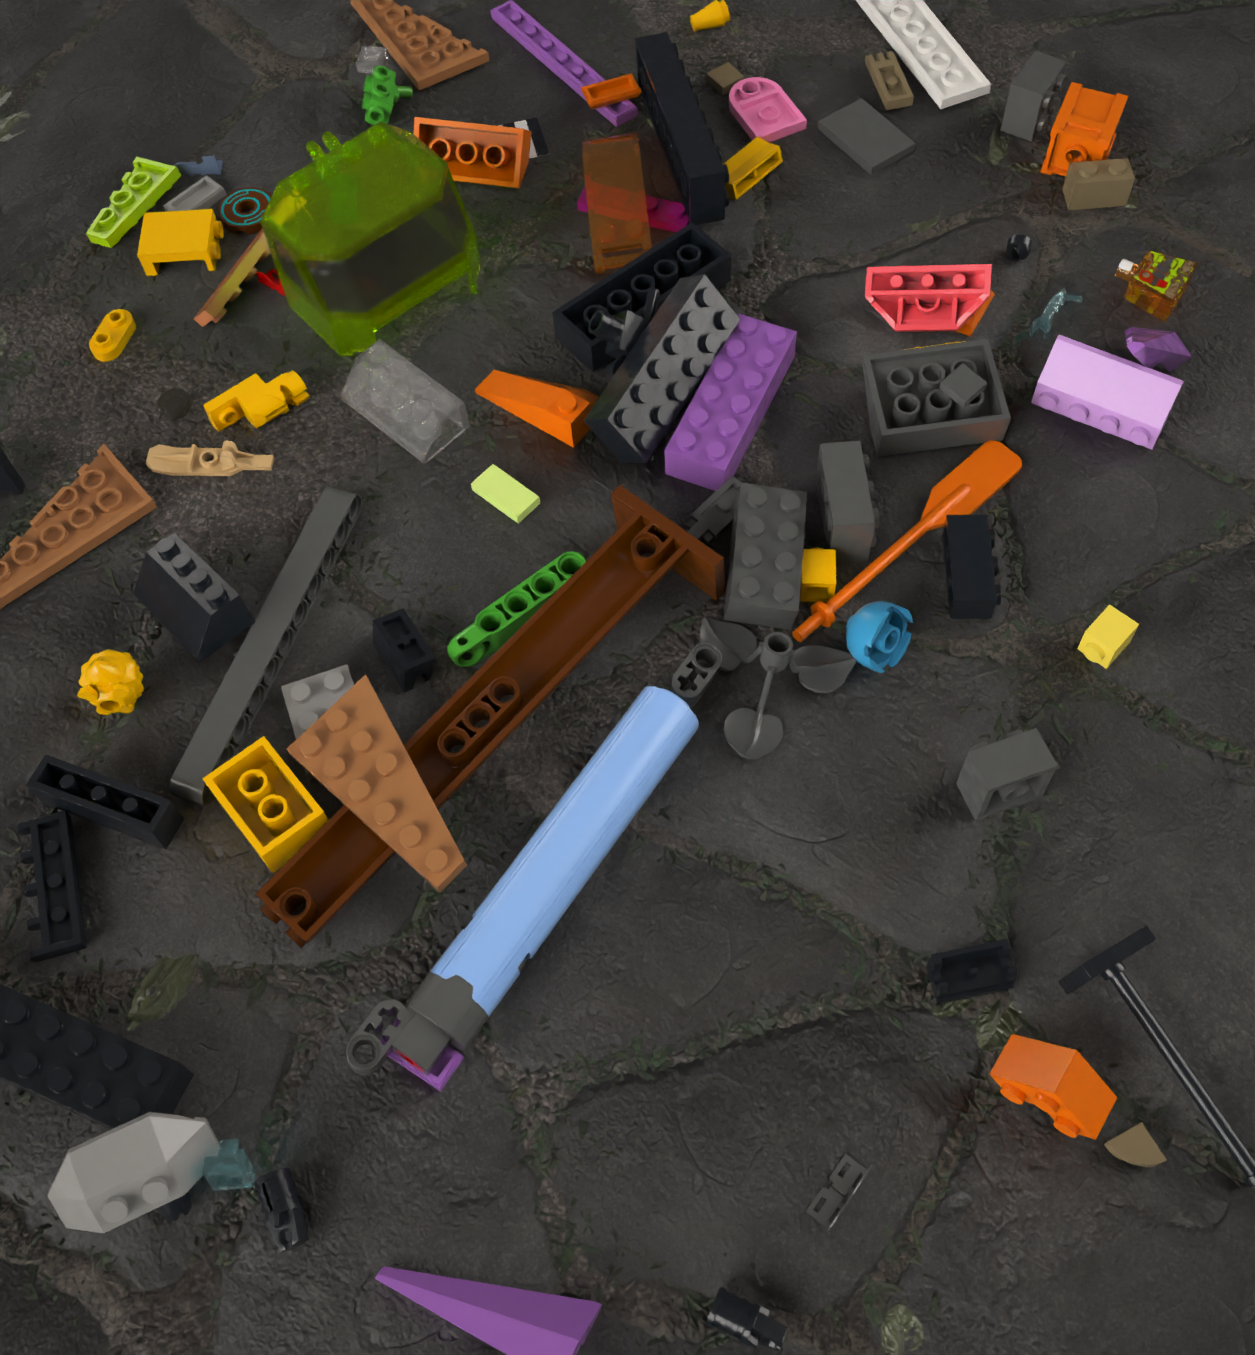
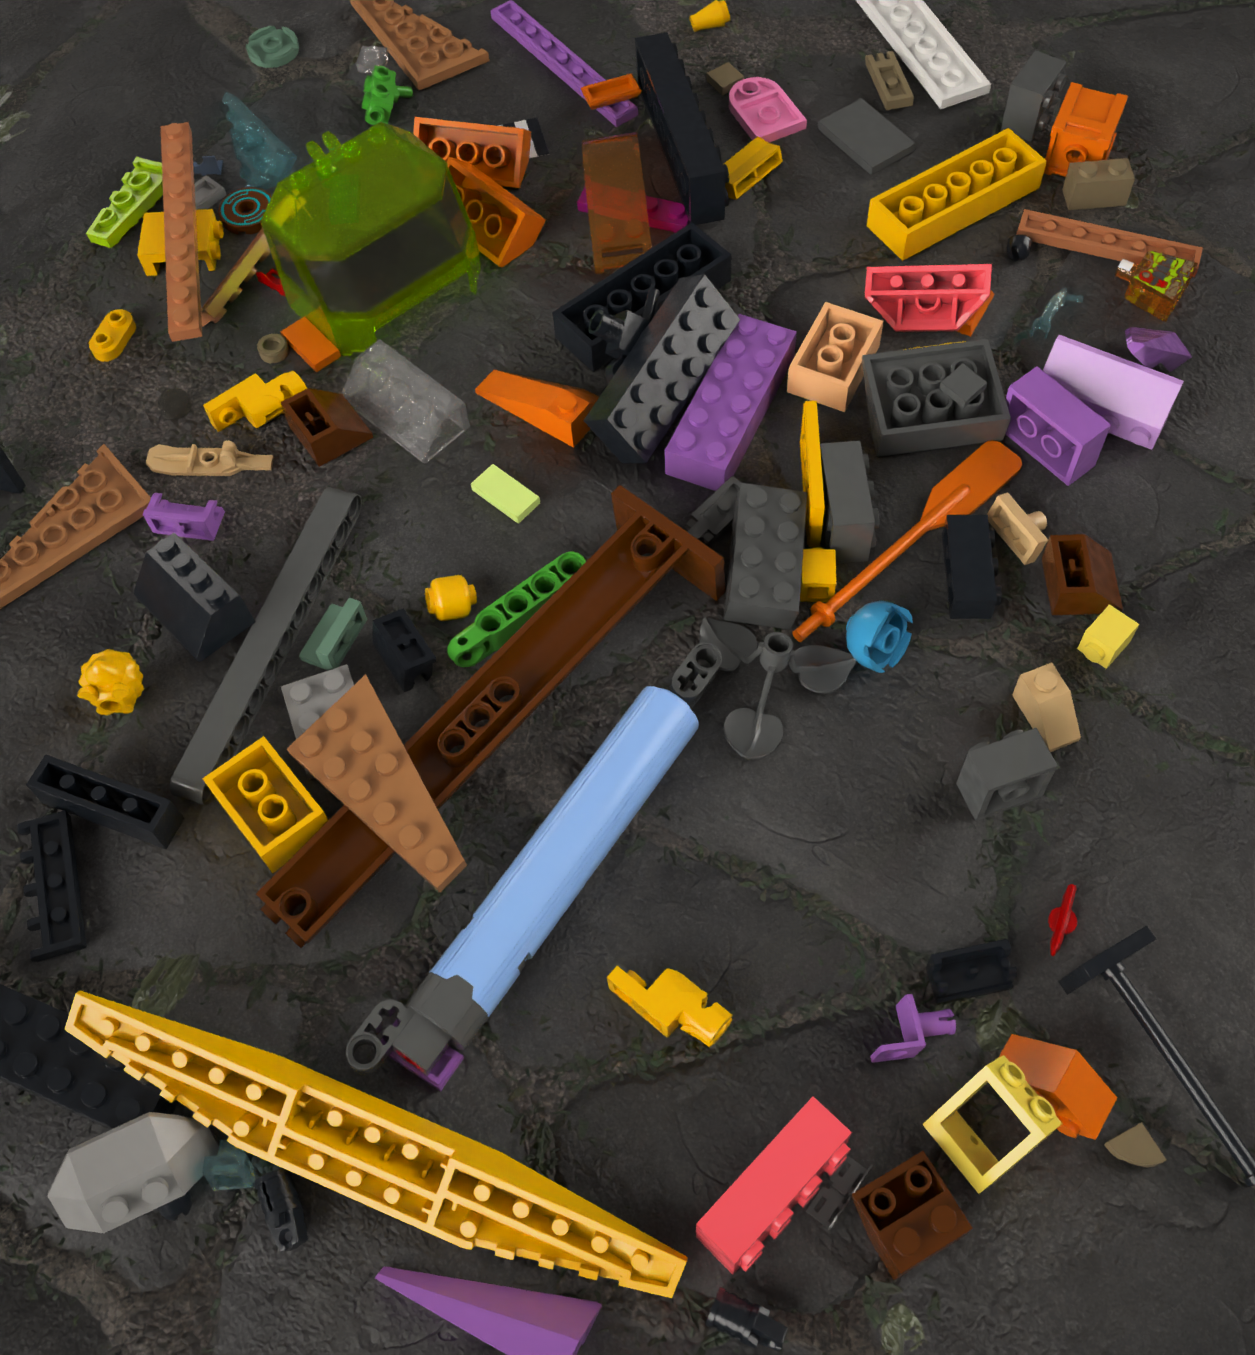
none -> yellow wedge [64,991,688,1298]
none -> medium lavender hinge [143,493,225,541]
none -> nougat plate [160,122,203,342]
none -> clear light blue wedge [222,92,297,190]
none -> sand green tile [246,26,299,68]
none -> dark tan tile [257,333,290,364]
none -> orange tile [280,316,341,373]
none -> reddish brown slope [280,388,373,467]
none -> sand green panel [299,597,367,671]
none -> orange slope [425,157,546,267]
none -> yellow head [425,575,477,621]
none -> yellow plate [607,965,733,1047]
none -> coral brick [696,1096,852,1275]
none -> light nougat brick [787,302,884,412]
none -> yellow tile [800,401,825,547]
none -> reddish brown slope [851,1151,973,1281]
none -> yellow brick [867,128,1047,261]
none -> medium lavender bracket [870,994,956,1063]
none -> light yellow window [922,1055,1063,1194]
none -> tan tile [987,492,1048,565]
none -> medium lavender brick [1005,366,1111,486]
none -> tan slope [1012,663,1081,752]
none -> nougat plate [1016,209,1203,277]
none -> reddish brown slope [1042,534,1123,615]
none -> red piece [1048,884,1077,956]

